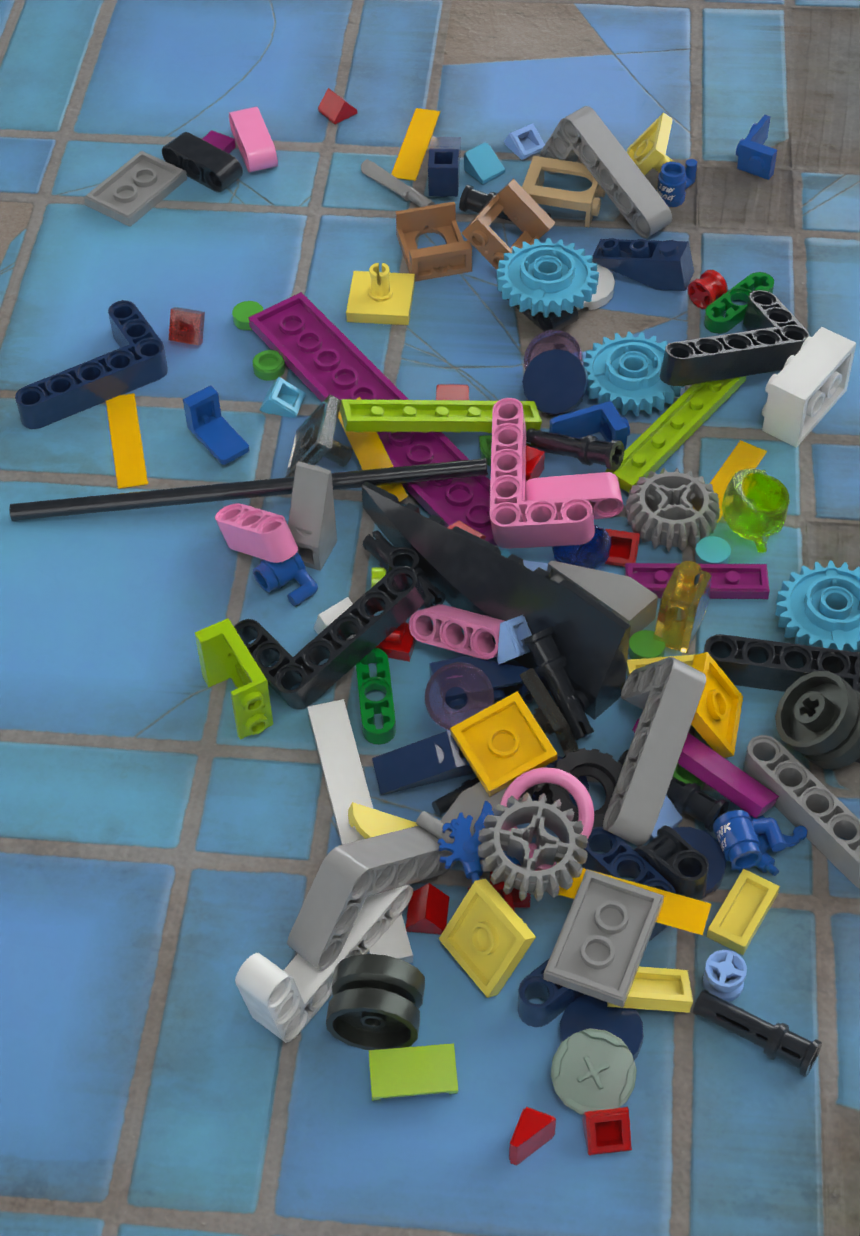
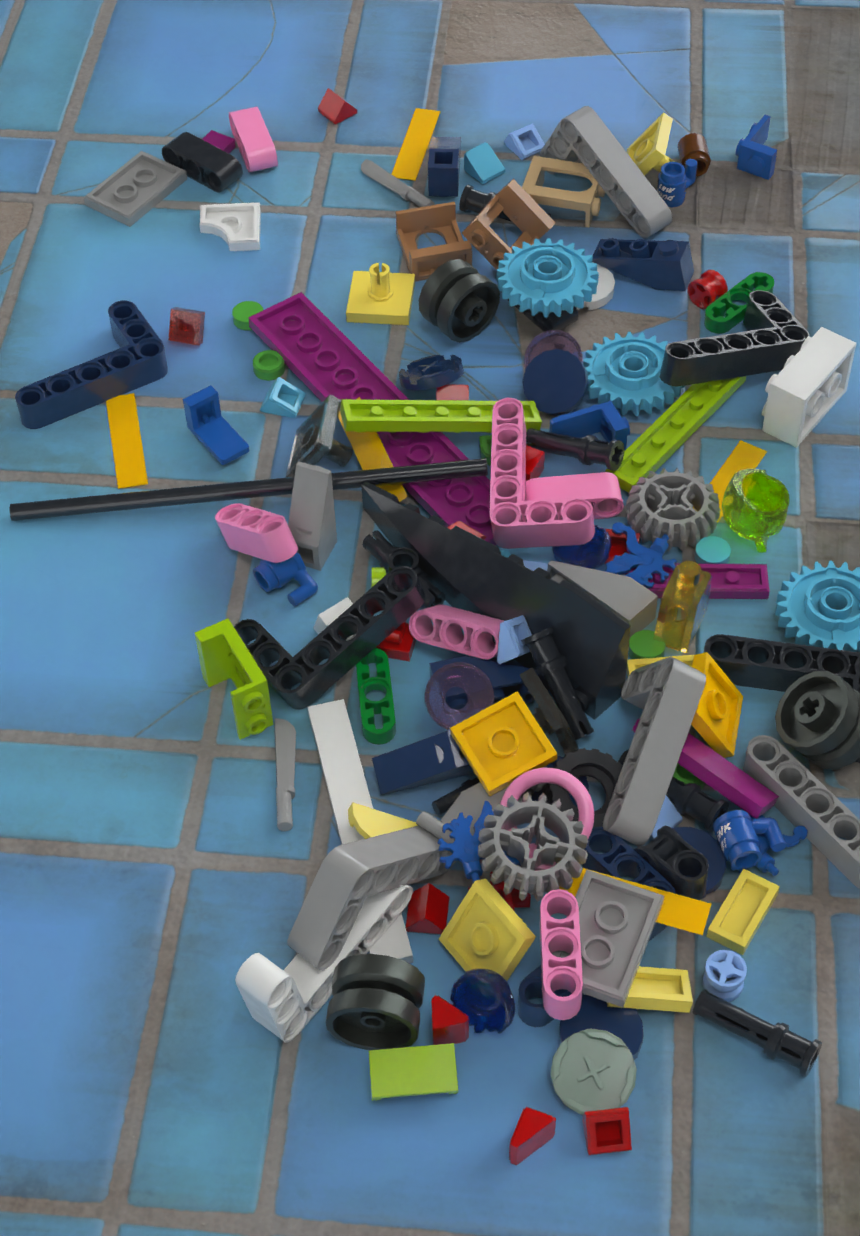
none -> white tile [199,203,261,251]
none -> light grey piece [274,718,296,831]
none -> dark blue tile [399,355,464,391]
none -> pearl dark grey wheel [419,259,500,343]
none -> red slope [431,995,469,1045]
none -> clear blue hair [450,968,516,1034]
none -> bright pink beam [540,889,583,1020]
none -> blue piece [604,522,677,588]
none -> reddish brown brick [677,133,711,177]

